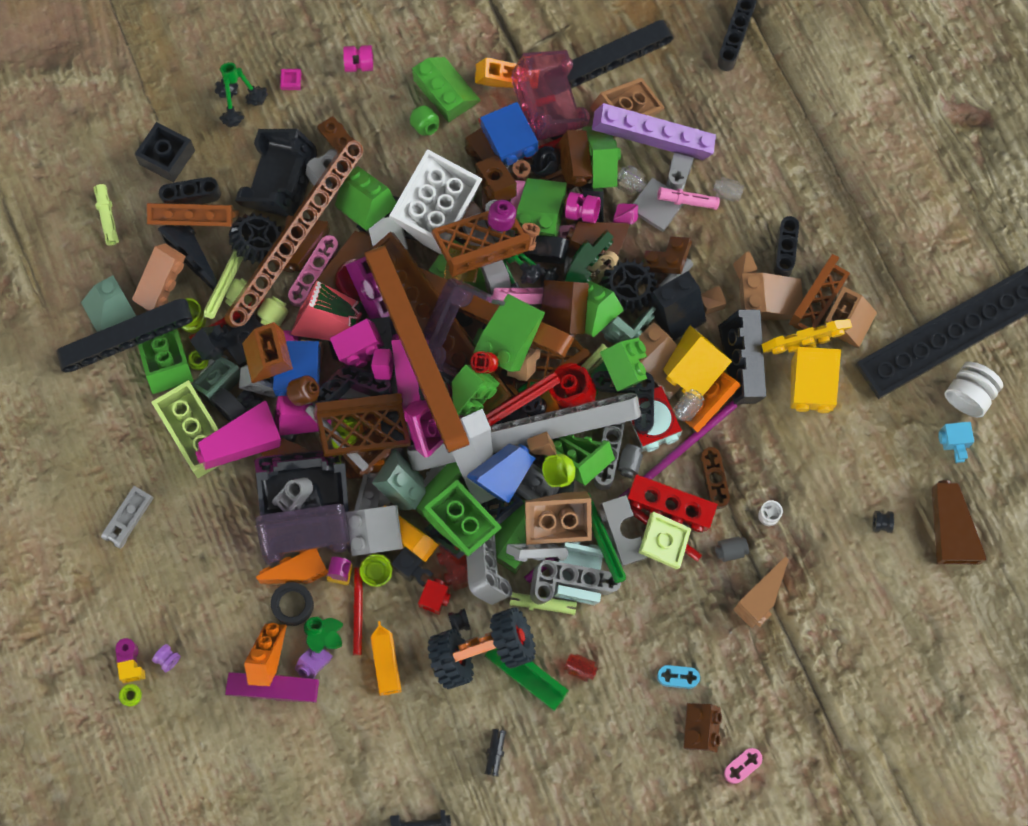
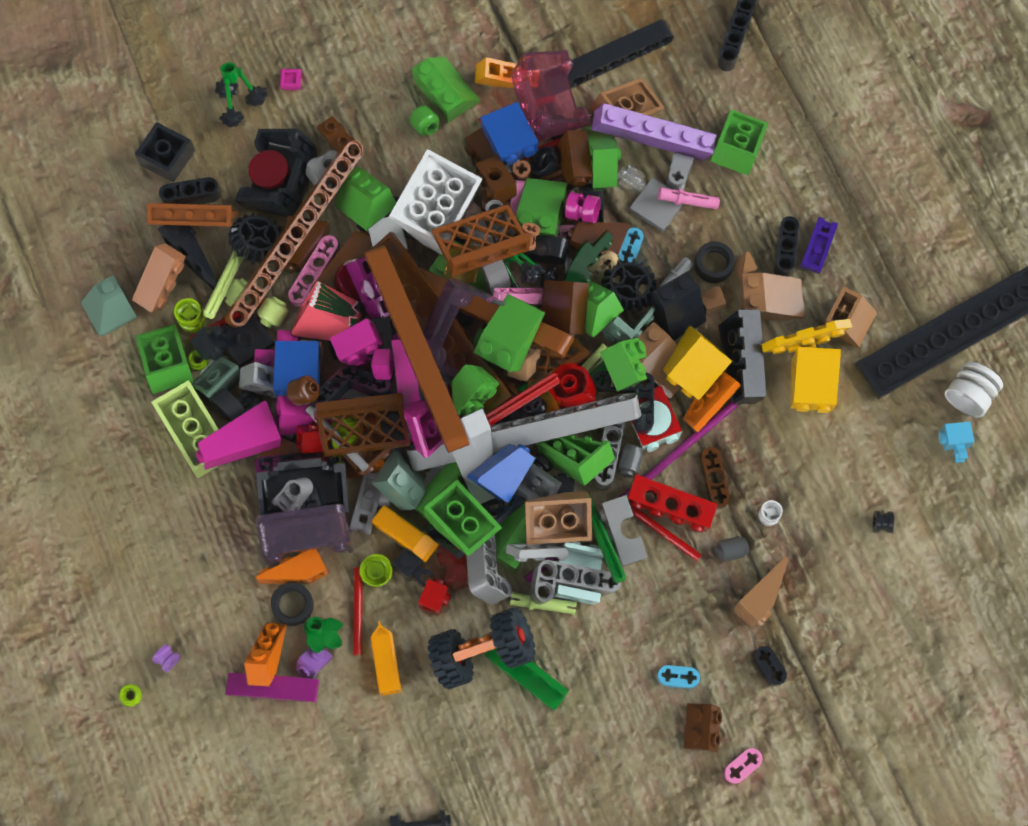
black beam [56,299,193,372] -> none
yellowish green pin [93,184,119,245] -> none
light grey plate [101,486,154,549] -> none
leg [115,638,146,683] -> none
dark orange slope [242,322,293,383] -> none
magenta leg [327,557,353,586] -> none
dark pink wheel [343,45,373,73] -> none
light grey slope [346,505,403,556] -> none
black wheel [448,608,471,632] -> none
red wheel [470,351,499,374] -> none
black pin [484,729,506,777] -> none
magenta head [488,200,516,232] -> none
medium nougat slope [527,431,557,456] -> none
lime hair [542,454,575,487] -> none
clear red brick [564,653,598,682] -> none
dark pink slope [613,203,638,225] -> none
yellowish green tile [638,512,691,569] -> none
reddish brown plate [642,236,692,274] -> none
clear brick [674,389,704,421] -> none
clear brick [713,177,744,202] -> none
dark orange fence [789,254,850,330] -> none
reddish brown slope [932,480,986,565] -> none
none -> dark red tile [248,150,289,190]
none -> red brick [296,422,331,453]
none -> medium azure beam [618,228,643,263]
none -> black tyre [694,241,735,283]
none -> bright green slope [711,109,768,176]
none -> black beam [754,646,787,687]
none -> dark purple plate [800,217,838,274]

